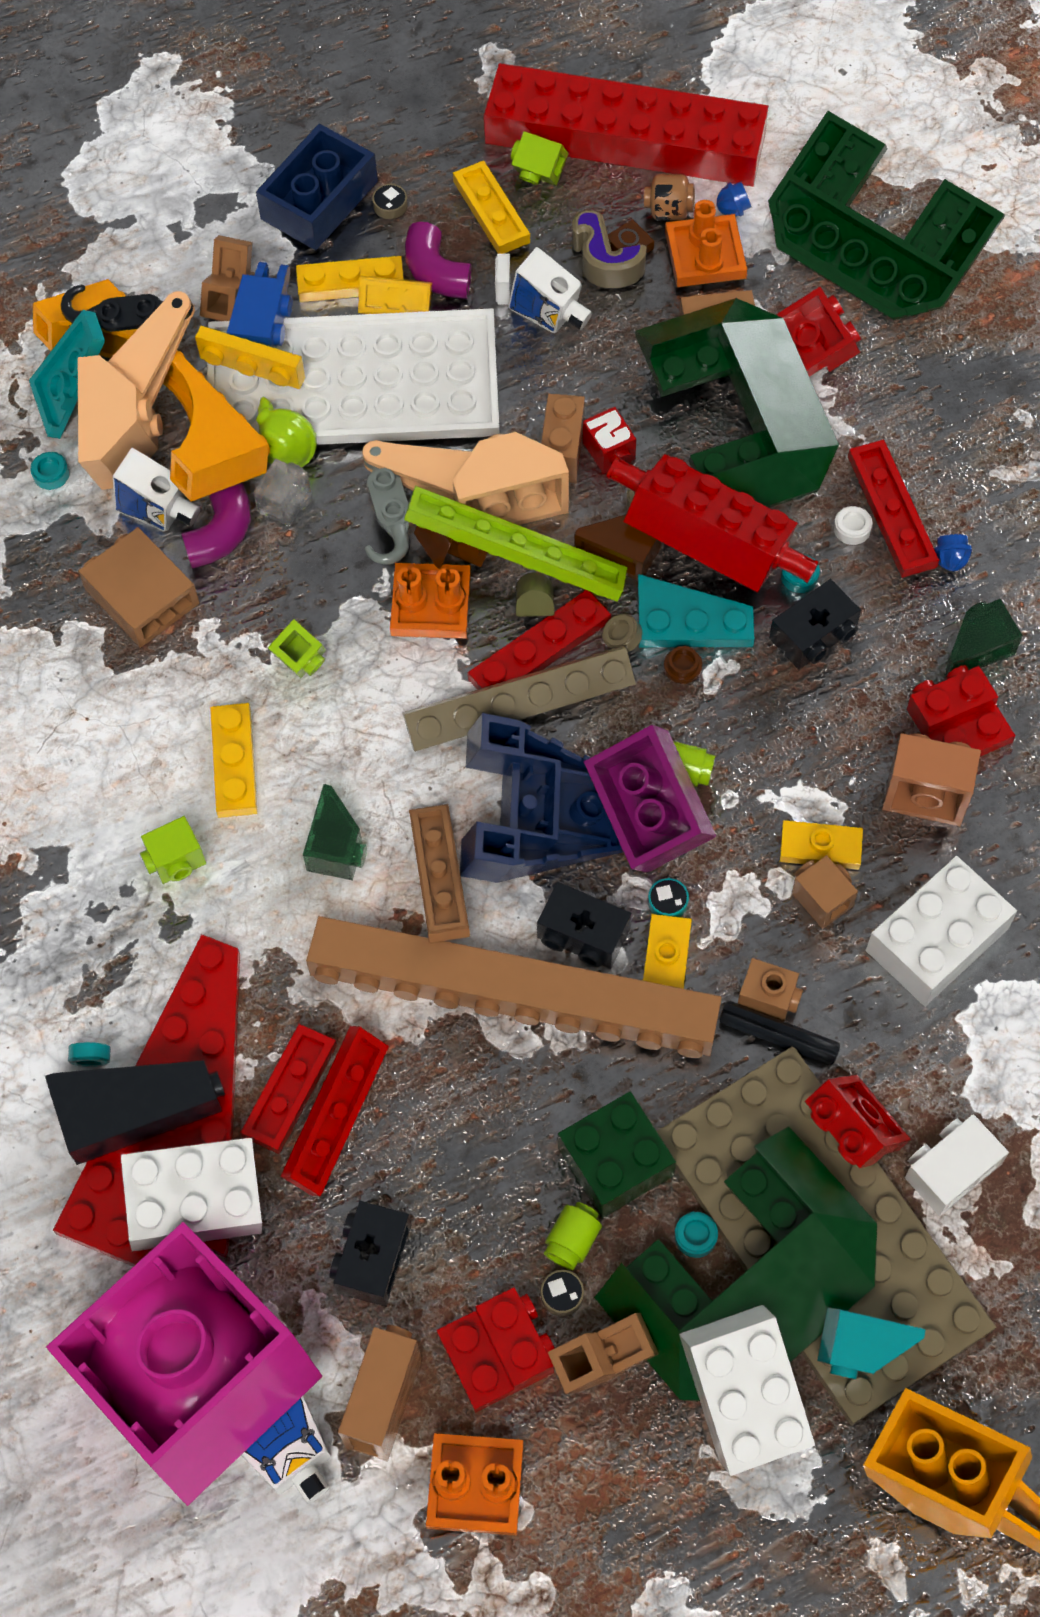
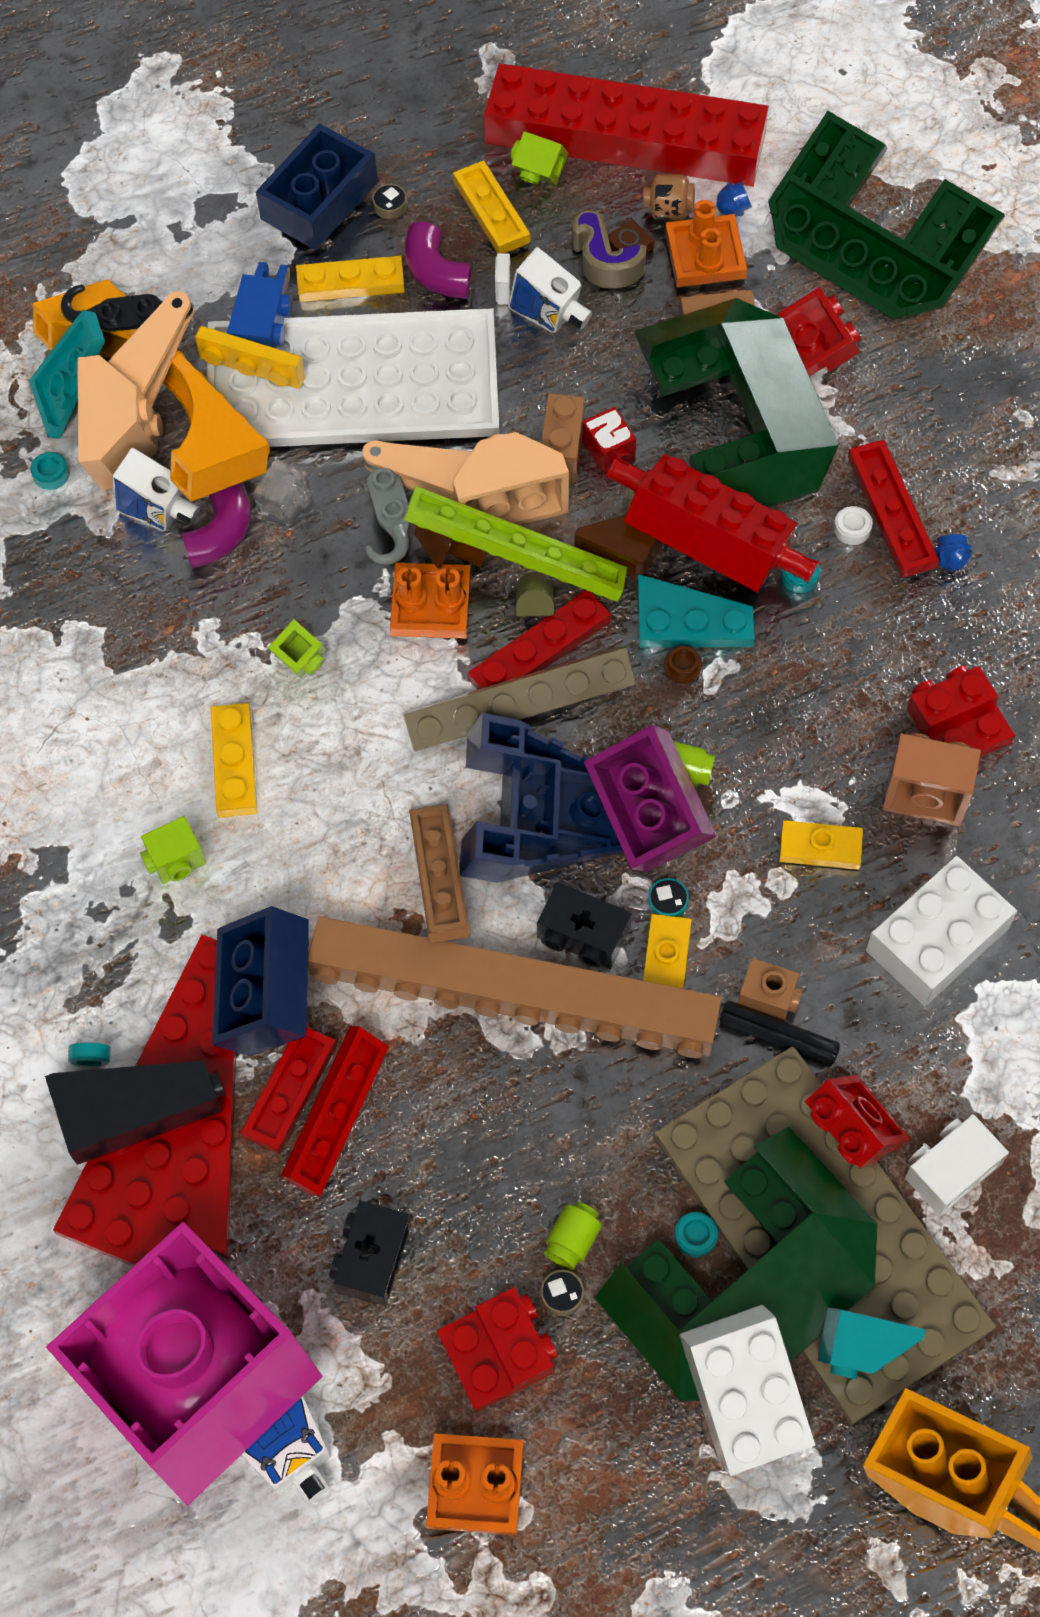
medium nougat brick [78,527,200,648] -> none
white brick [121,1138,262,1251] -> none
medium nougat brick [200,235,255,321] -> none
lime hat [256,396,317,471] -> none
clear green slope [303,784,367,881] -> none
medium nougat brick [338,1325,422,1462] -> none
yellow plate [358,275,432,314] -> none
medium nougat brick [548,1313,659,1394] -> none
dark green brick [558,1091,676,1219] -> none
dark tan tile [602,614,643,652] -> none
black brick [769,578,861,670] -> none
medium nougat brick [792,855,858,929] -> none
clear green slope [944,599,1023,680] -> none
none -> dark blue brick [212,906,309,1056]

